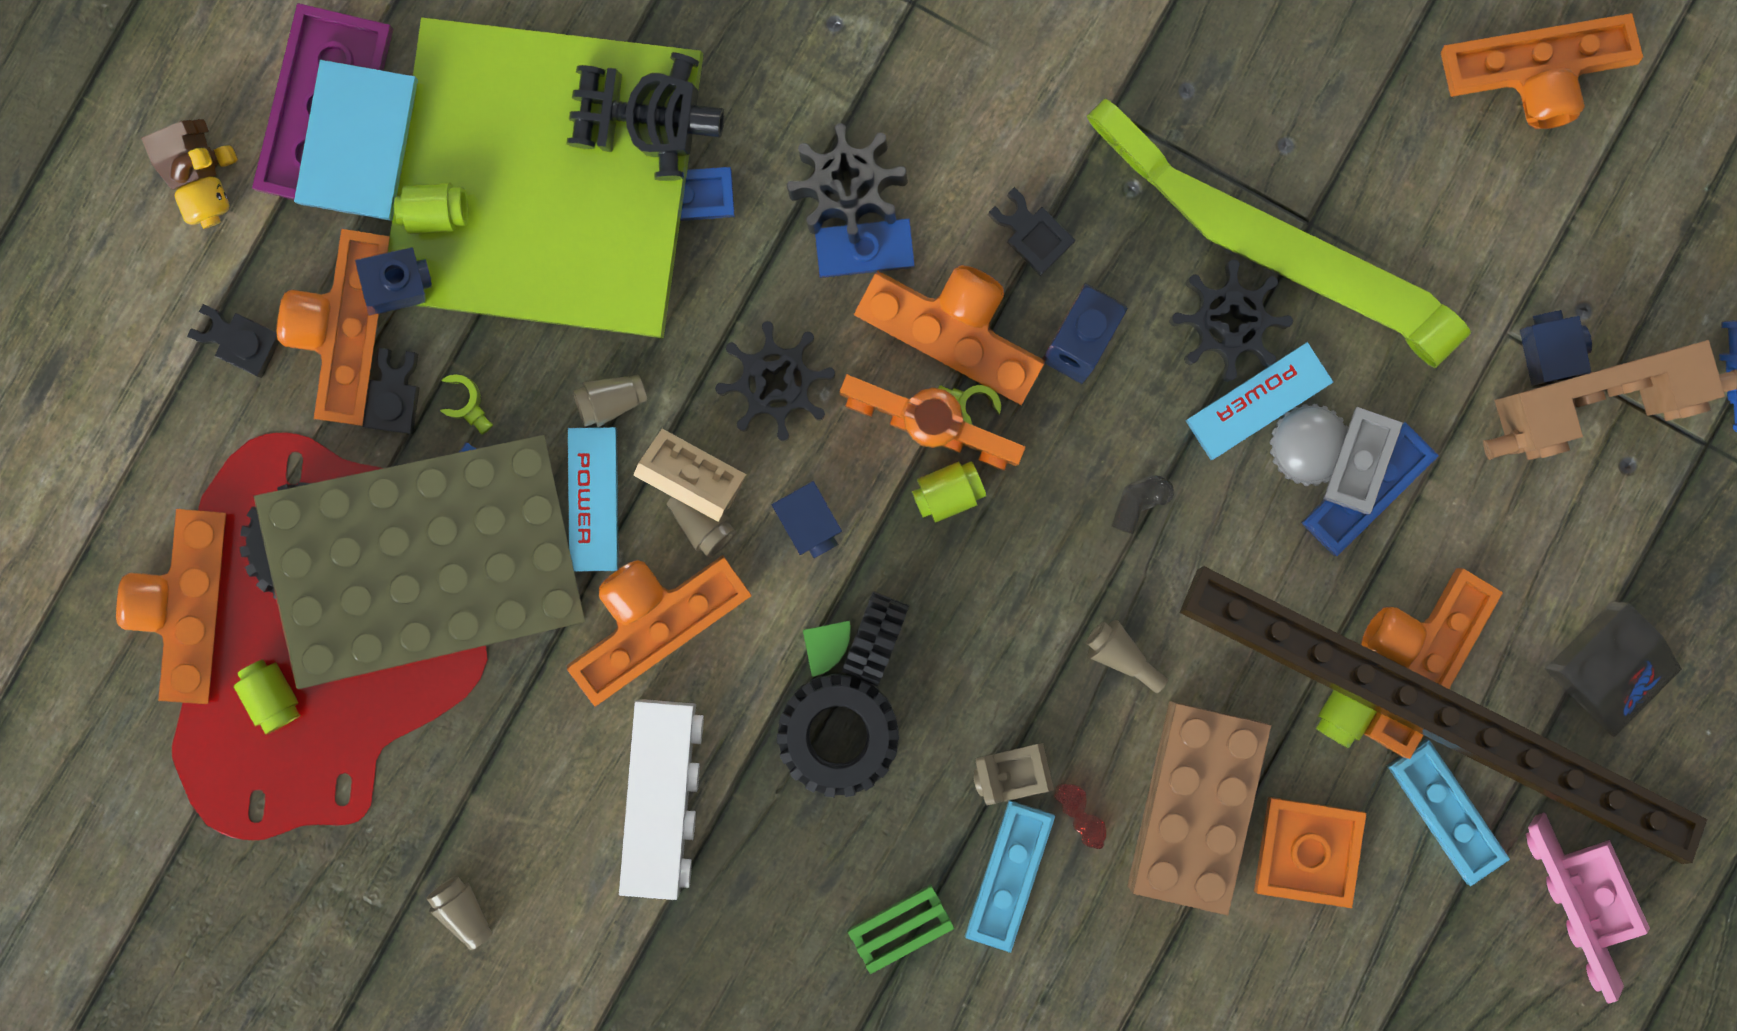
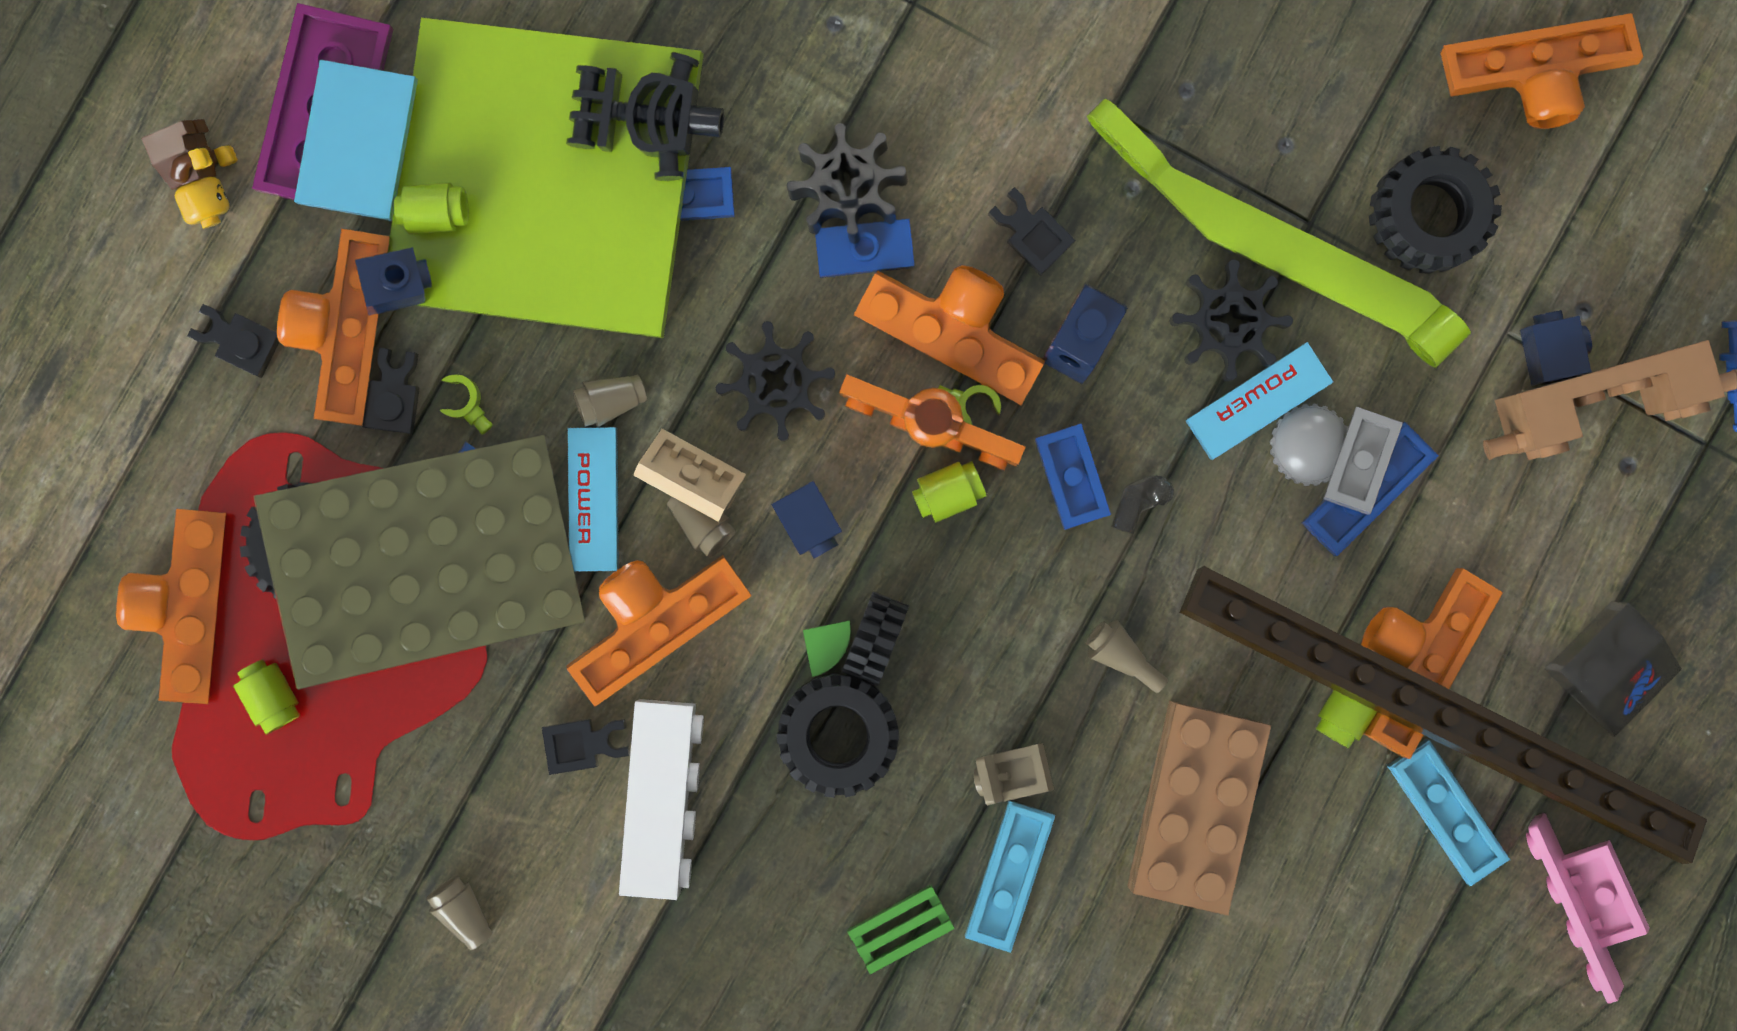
clear red piece [1055,783,1106,849] -> none
orange plate [1254,797,1366,908] -> none
none -> black plate [542,719,631,775]
none -> blue plate [1035,424,1111,530]
none -> black tyre [1369,146,1502,274]

